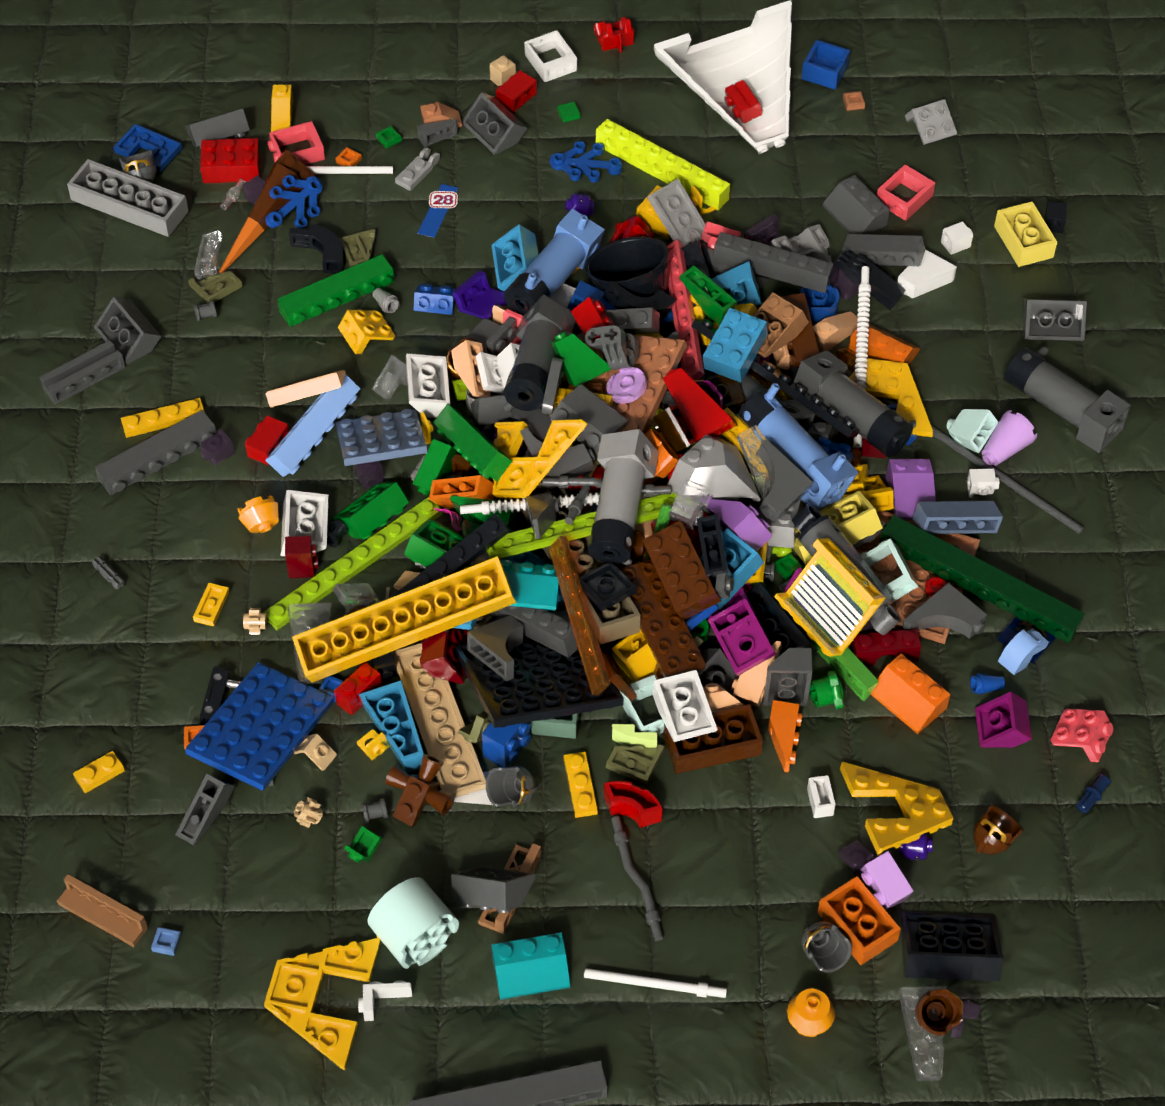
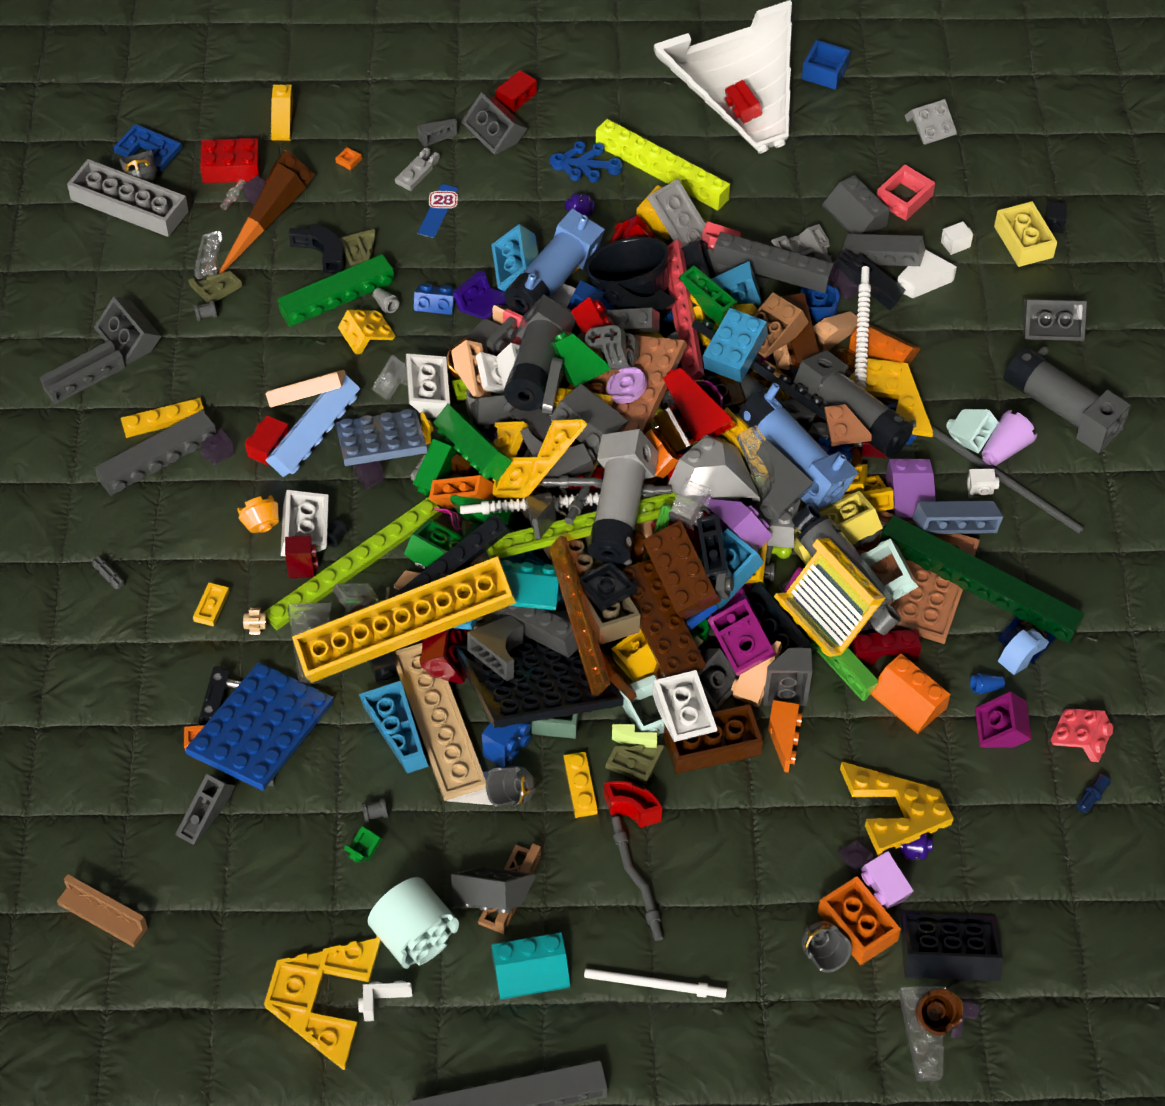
yellow plate [73,751,125,794] -> none
medium blue tile [151,927,181,956] -> none
dark grey slope [185,109,250,149] -> none
blue plant [265,175,322,229] -> none
coral window [267,121,325,165] -> none
tan bracket [293,734,337,771] -> none
tan gear [294,797,323,828] -> none
white bar [306,166,393,174] -> none
blue tile [319,676,344,702] -> none
green slope [332,482,409,540] -> none
red brick [334,662,383,715] -> none
yellow bracket [357,730,389,761] -> none
green tile [376,126,402,149] -> none
reddish brown brick [385,754,455,827] -> none
nougat slope [420,102,462,131] -> none
olive bracket [458,711,491,743] -> none
tan brick [490,55,516,86] -> none
white window [525,30,577,82] -> none
green tile [557,102,580,123] -> none
red piece [593,17,634,53] -> none
yellow bracket [690,186,716,216] -> none
light nougat slope [703,683,744,713] -> none
clear purple bracket [744,214,782,246] -> none
green tile [774,553,803,581] -> none
light orange cone [787,989,835,1037] -> none
white piece [807,775,835,818] -> none
green piece [809,671,844,709] -> none
nougat tile [843,91,865,111] -> none
dark grey arch [902,583,987,639] -> none
red tile [925,577,946,598] -> none
reddish brown helmet [973,804,1024,855] -> none
none -> nougat wing [824,404,872,446]

